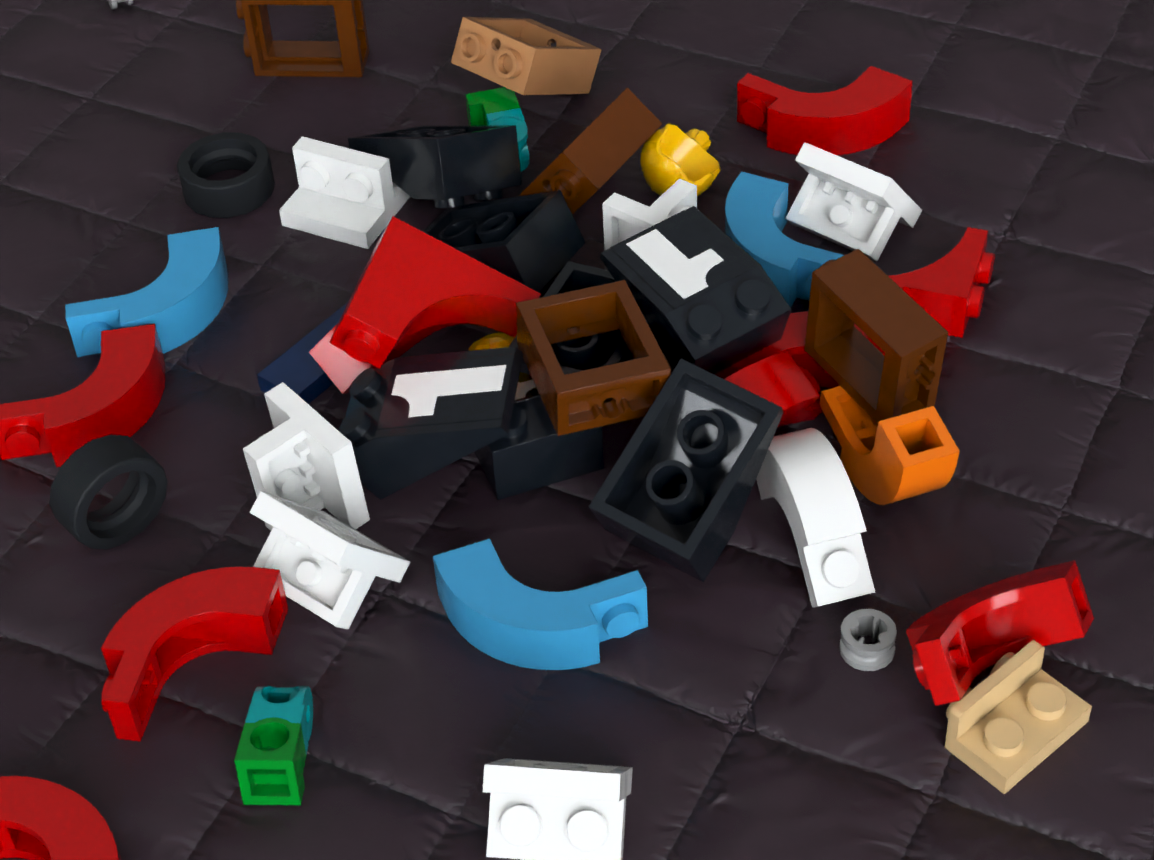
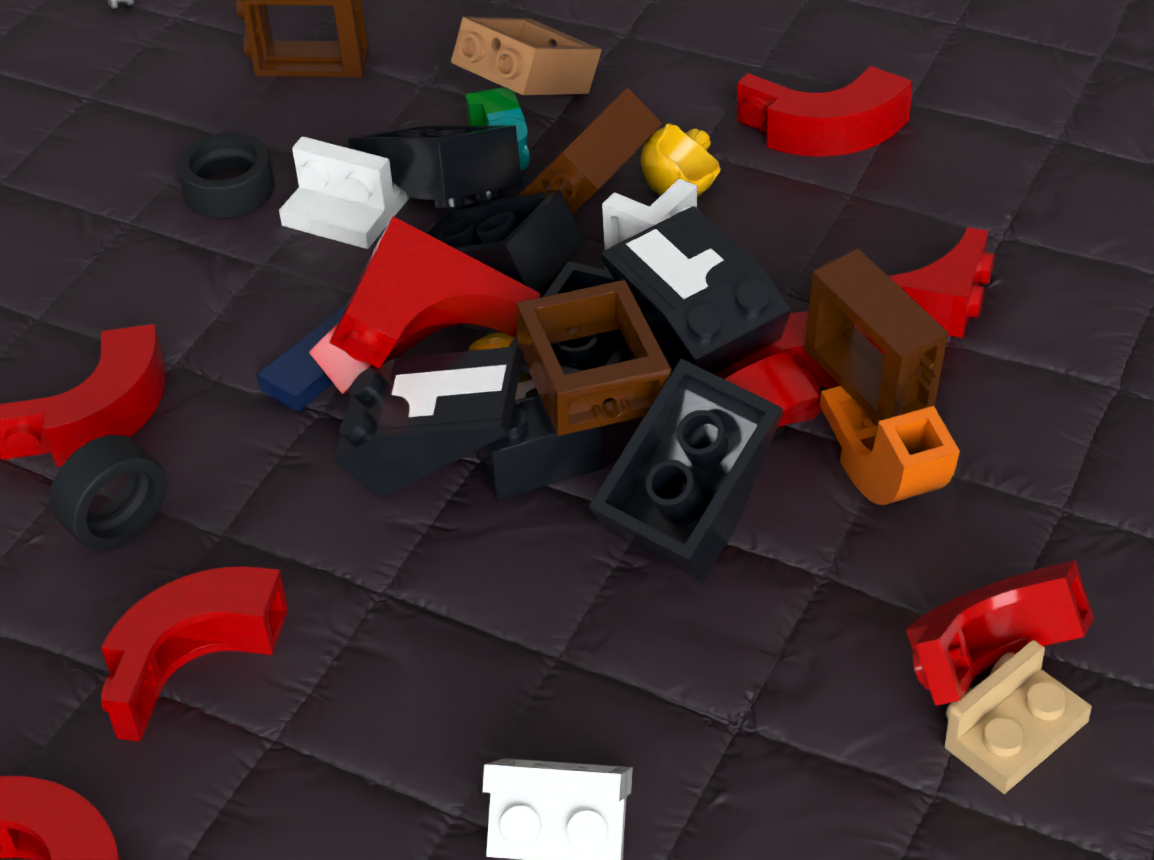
dark azure arch [65,227,228,357] -> none
green leg [234,686,313,806] -> none
white bracket [243,382,370,531] -> none
white bracket [250,491,410,629] -> none
dark azure arch [433,538,648,670] -> none
dark azure arch [725,171,844,308] -> none
white arch [756,428,875,608] -> none
white bracket [785,142,922,262] -> none
light grey bush [839,609,897,671] -> none

